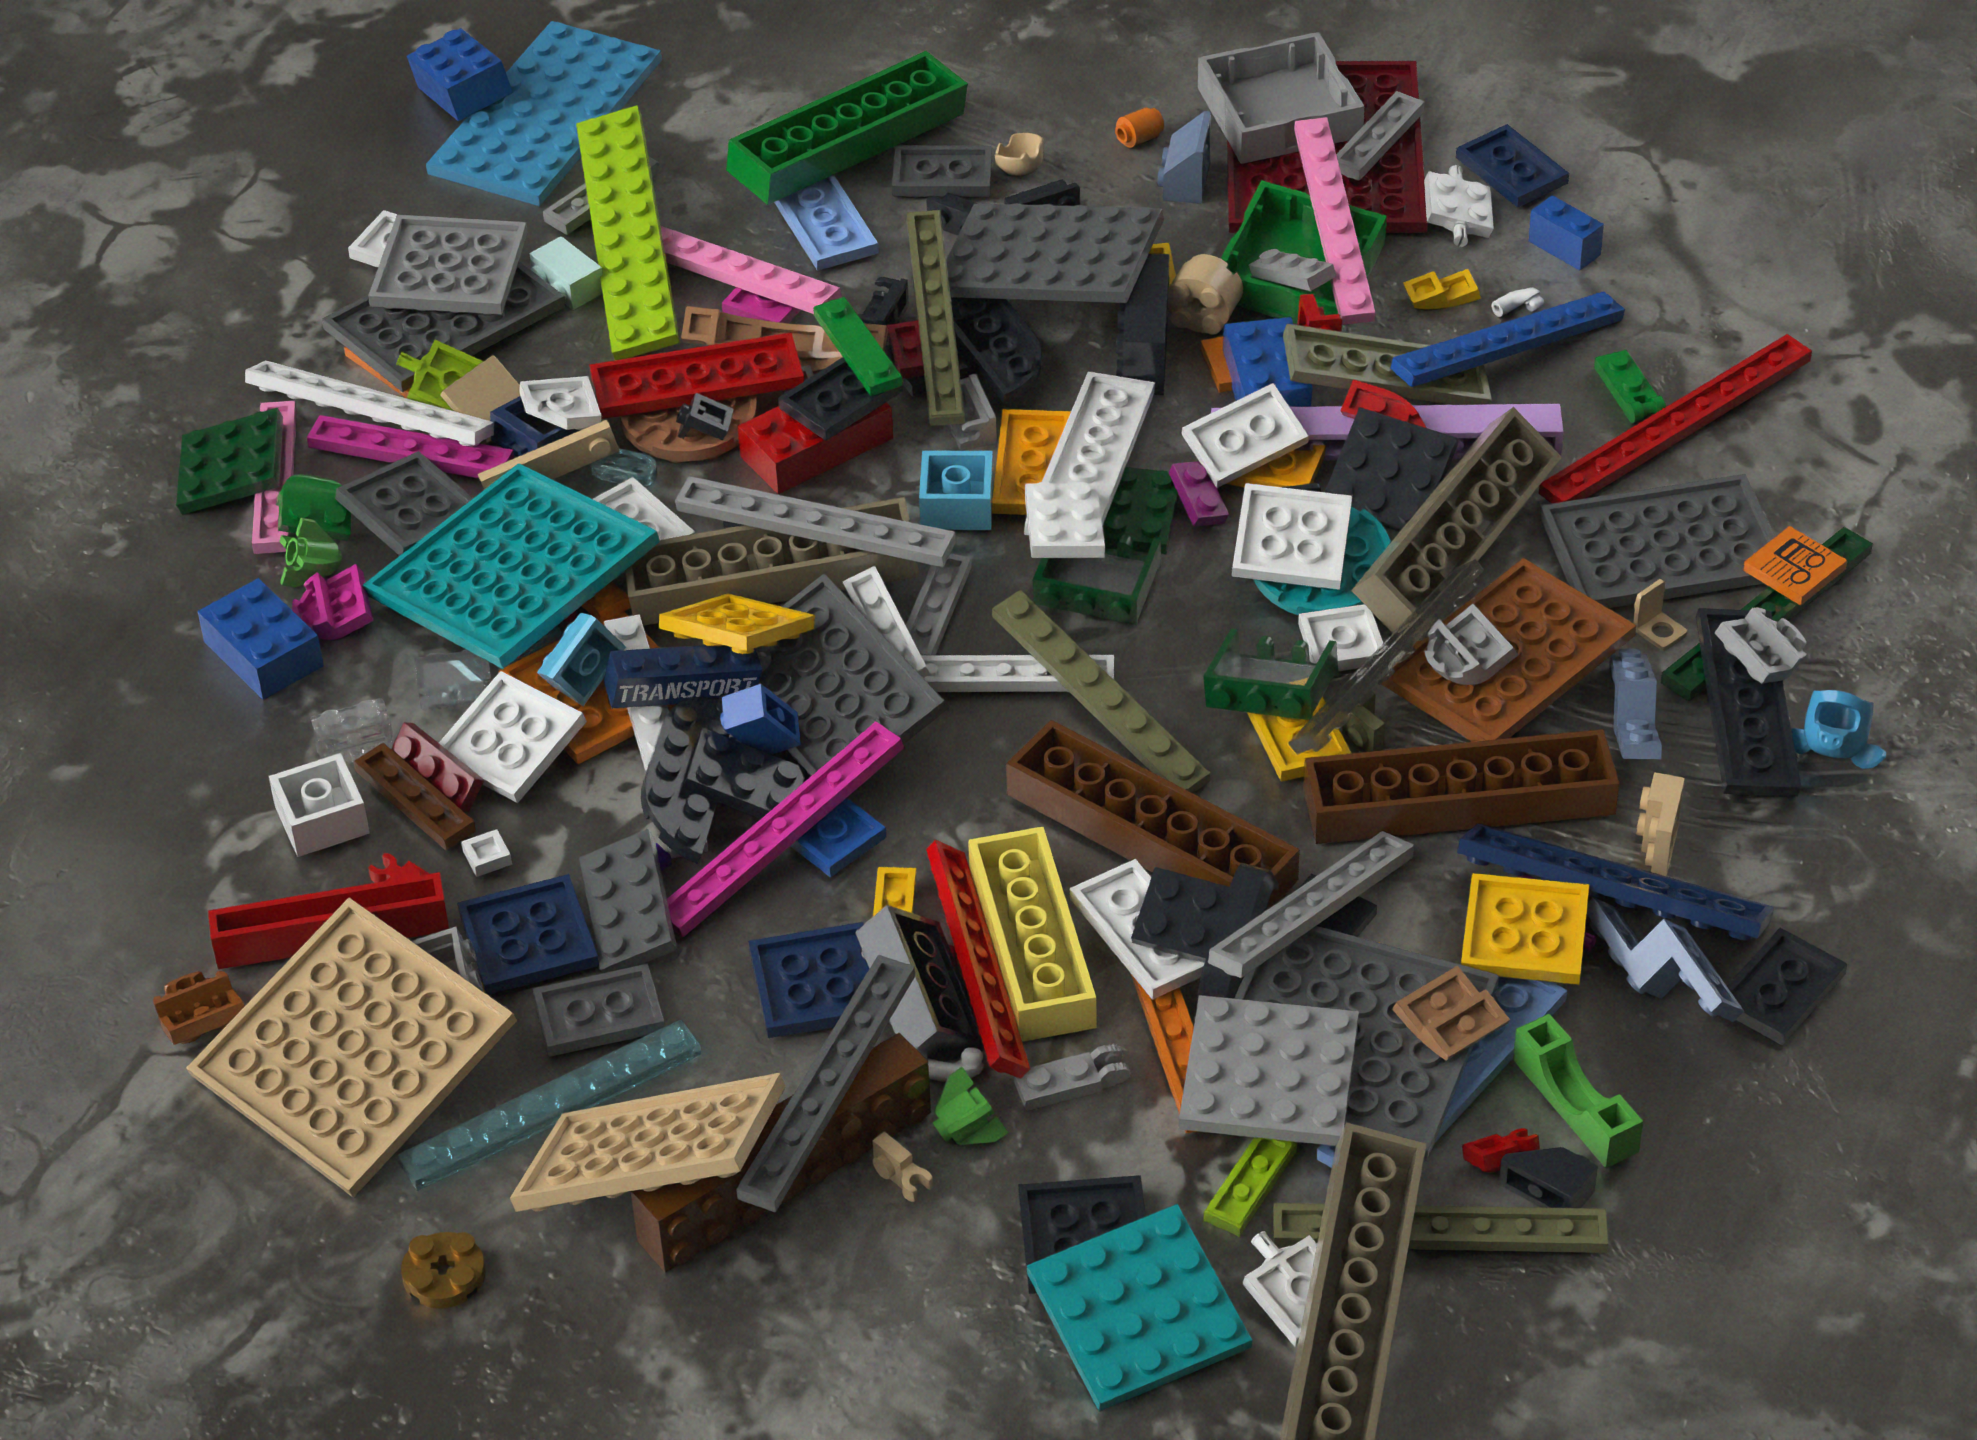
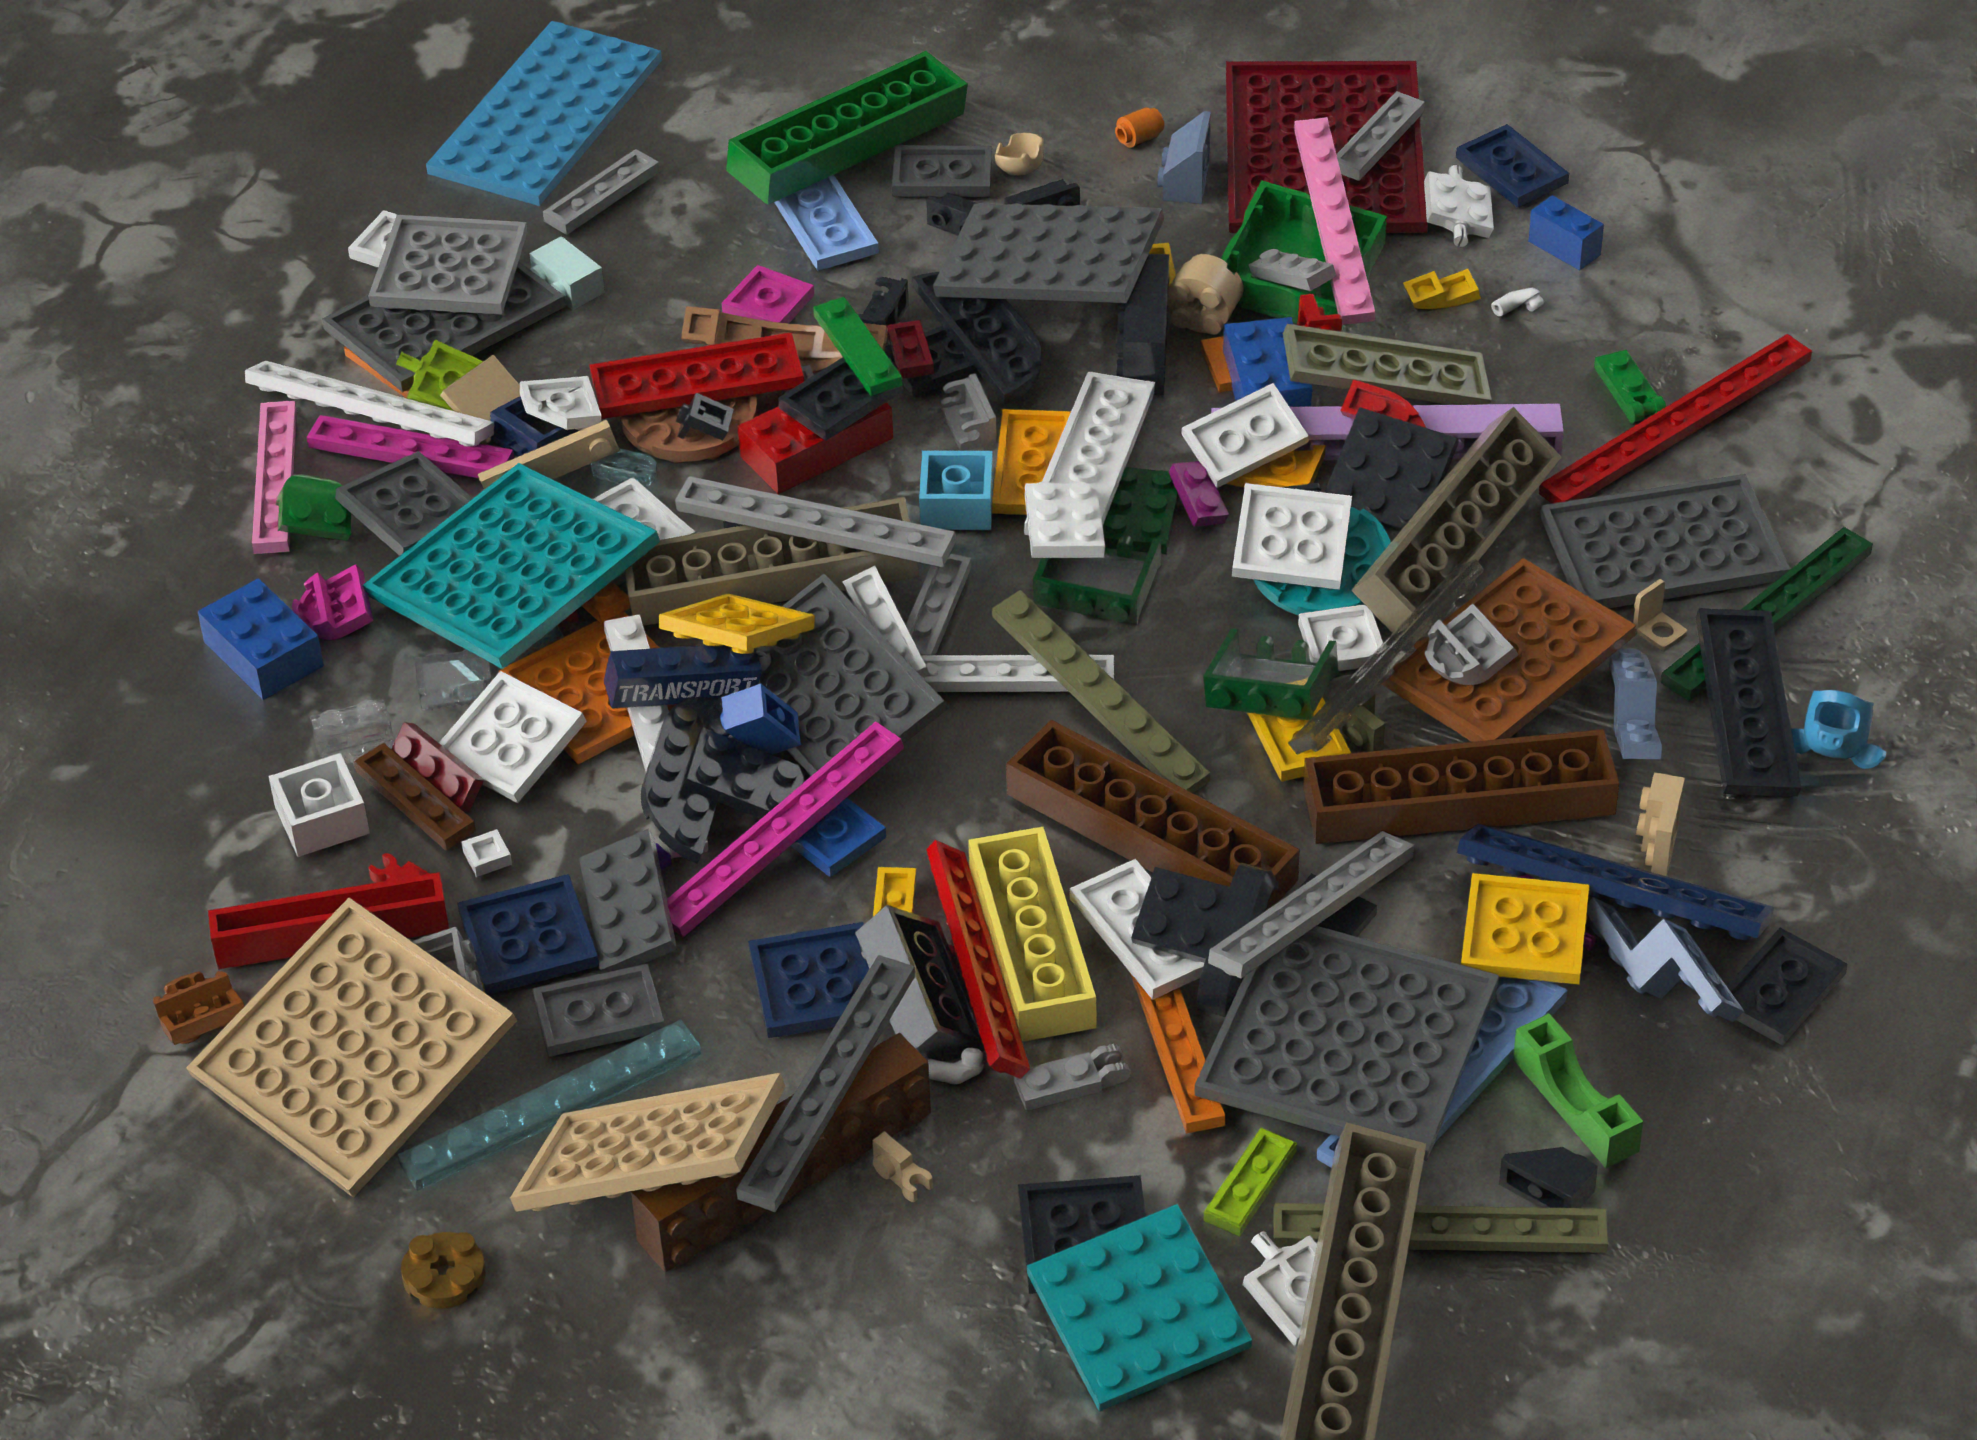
dark green plate [176,407,283,515] -> none
bright green brick [279,518,342,588] -> none
blue brick [407,28,513,121] -> none
medium azure slope [537,613,626,706] -> none
lime plate [576,105,680,360] -> none
bright pink plate [660,226,842,314] -> none
olive tile [907,210,965,426] -> none
bright green brick [932,1067,1009,1145] -> none
light grey plate [1179,995,1359,1146] -> none
light grey tile [1198,32,1364,164] -> none
blue plate [1390,291,1625,387] -> none
medium nougat slope [1392,966,1510,1061] -> none
red plate [1462,1128,1540,1172] -> none
light grey slope [1715,608,1806,684] -> none
orange tile [1743,526,1847,606] -> none

